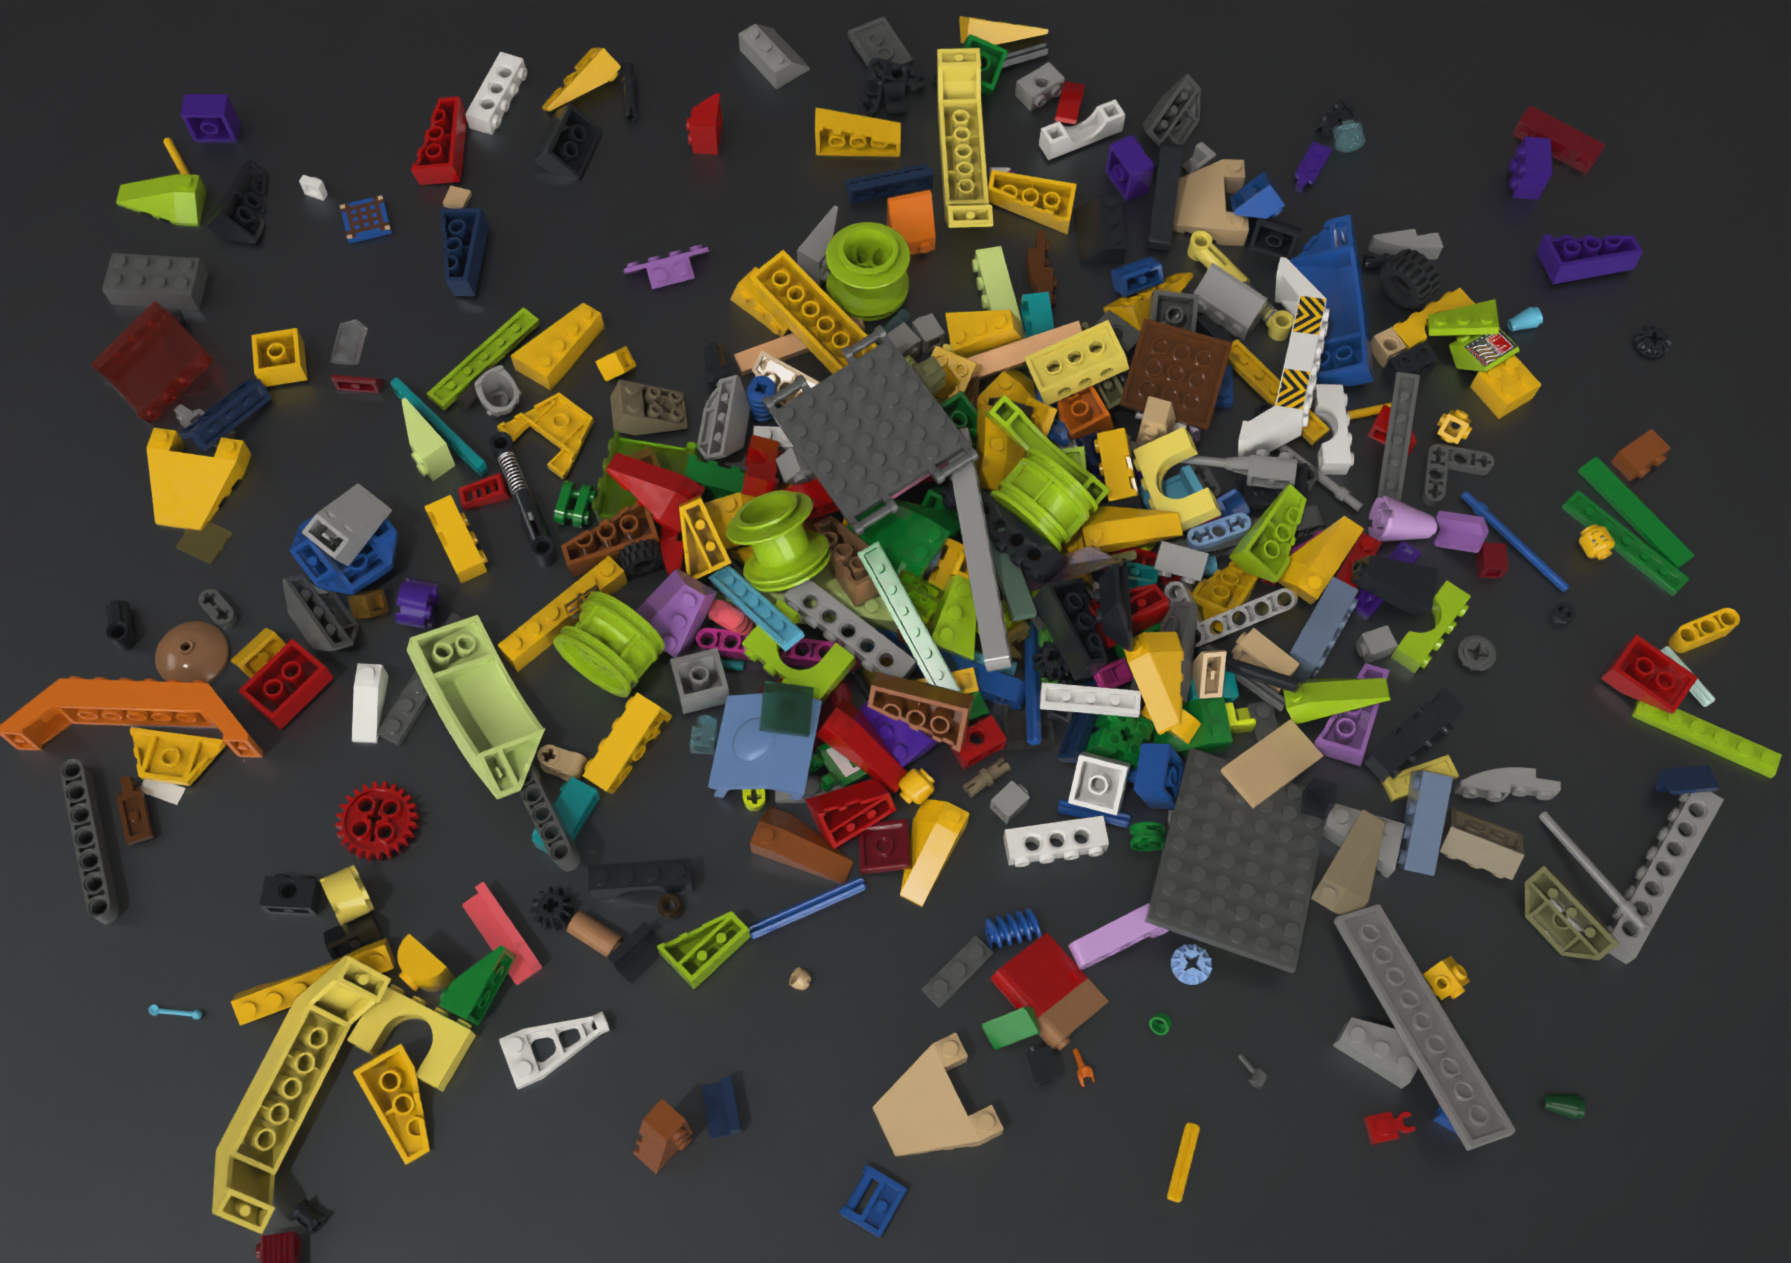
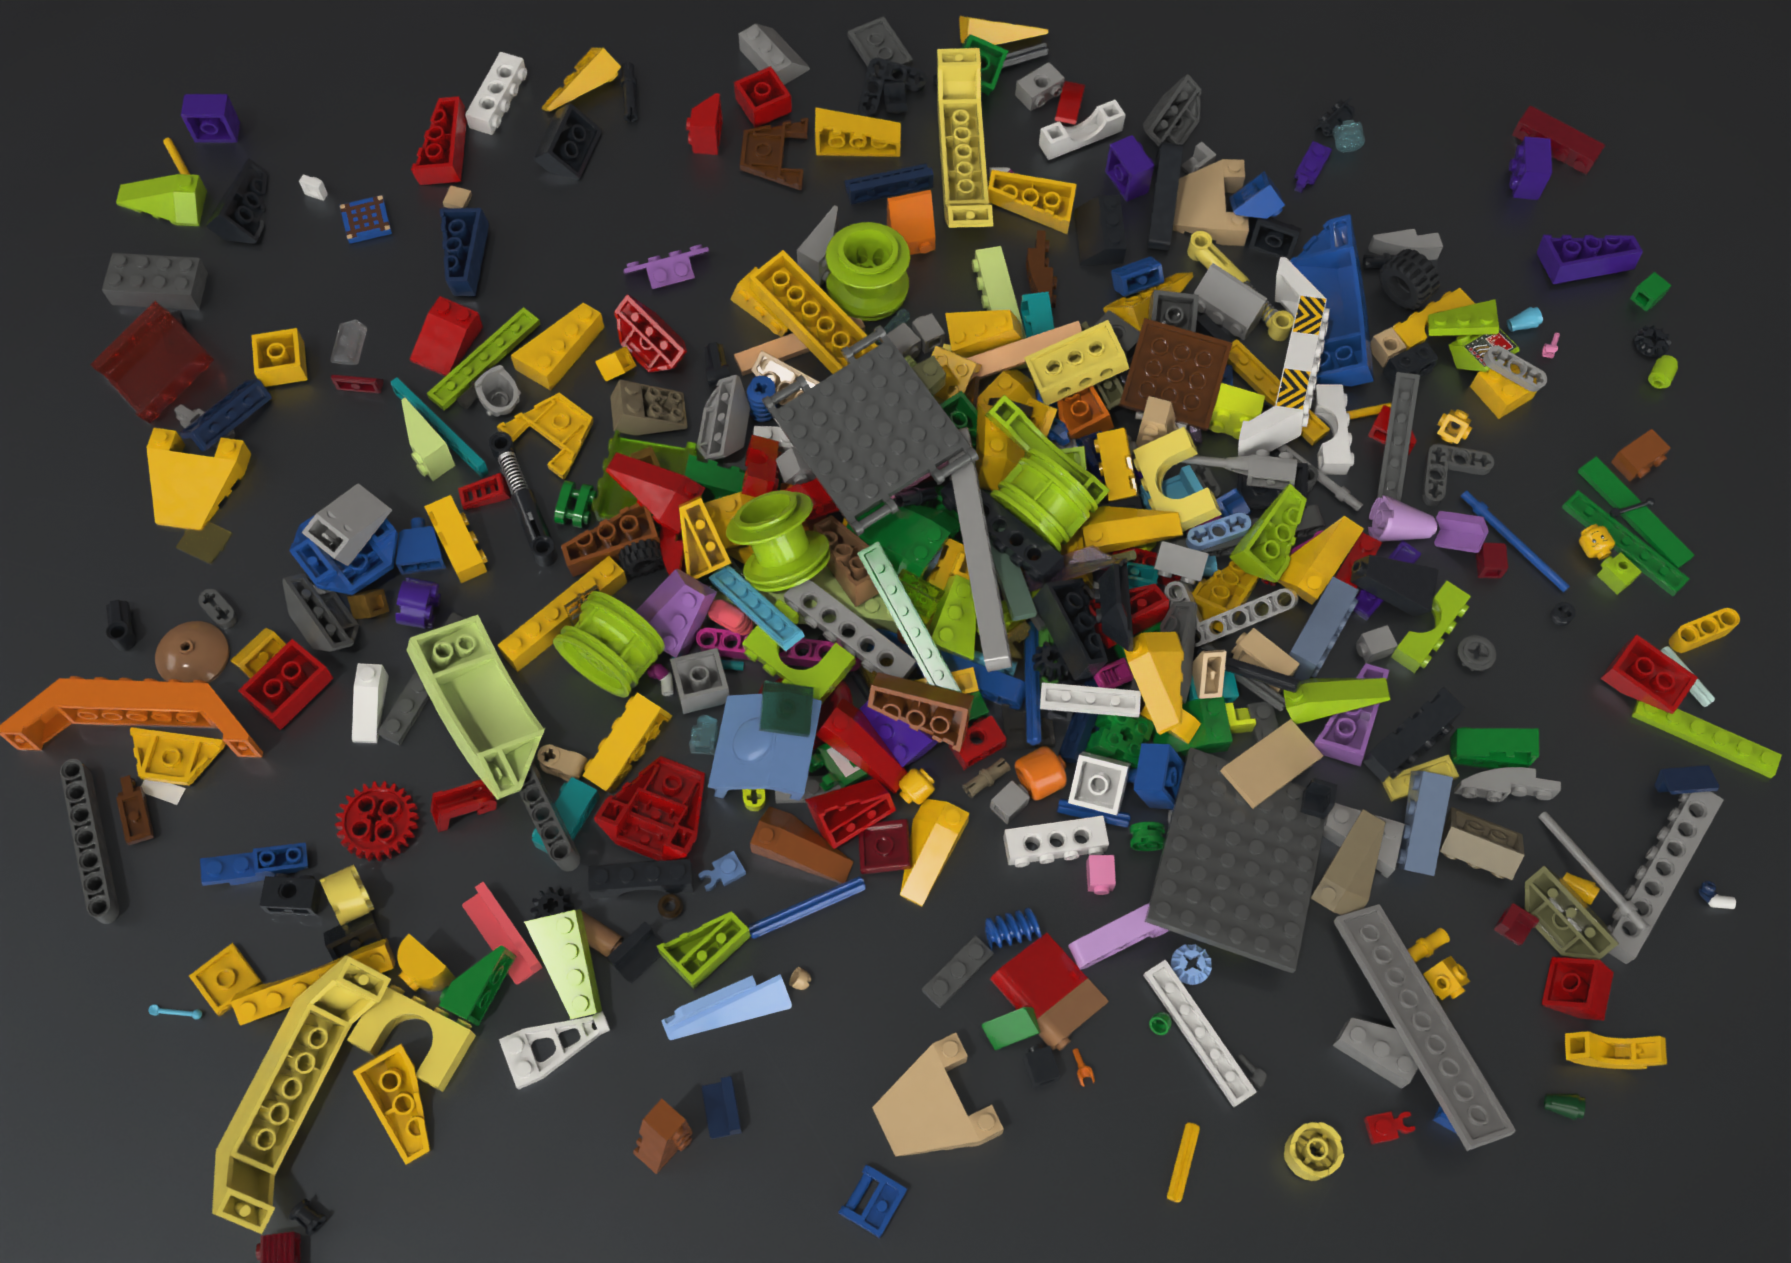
none -> yellow tile [189,943,263,1016]
none -> blue slope [200,842,308,886]
none -> blue torso [396,517,446,575]
none -> red slope [410,296,483,376]
none -> red piece [430,779,497,832]
none -> wedge [525,909,602,1019]
none -> red wedge [594,756,705,861]
none -> red wedge [614,294,687,373]
none -> arm [647,663,674,696]
none -> light blue wedge [661,975,792,1040]
none -> medium blue plate [698,851,746,891]
none -> red brick [734,66,792,128]
none -> reddish brown wing [740,118,809,190]
none -> black axle [894,486,938,508]
none -> orange head [1015,746,1067,801]
none -> bright pink brick [1086,855,1116,895]
none -> white plate [1143,960,1257,1108]
none -> neon yellow brick [1208,383,1265,439]
none -> light yellow brick [1284,1122,1344,1181]
none -> yellow pin [1408,928,1450,963]
none -> green wedge [1450,727,1539,769]
none -> light grey beam [1483,346,1547,392]
none -> dark red panel [1493,903,1539,946]
none -> bright pink hand [1542,333,1560,358]
none -> red slope [1542,957,1614,1021]
none -> yellow cone [1563,872,1601,906]
none -> yellow arch [1565,1031,1667,1069]
none -> lime brick [1597,552,1642,595]
none -> black hinge [1610,498,1655,518]
none -> green brick [1630,272,1672,312]
none -> lime brick [1648,355,1678,389]
none -> arm [1699,881,1736,909]

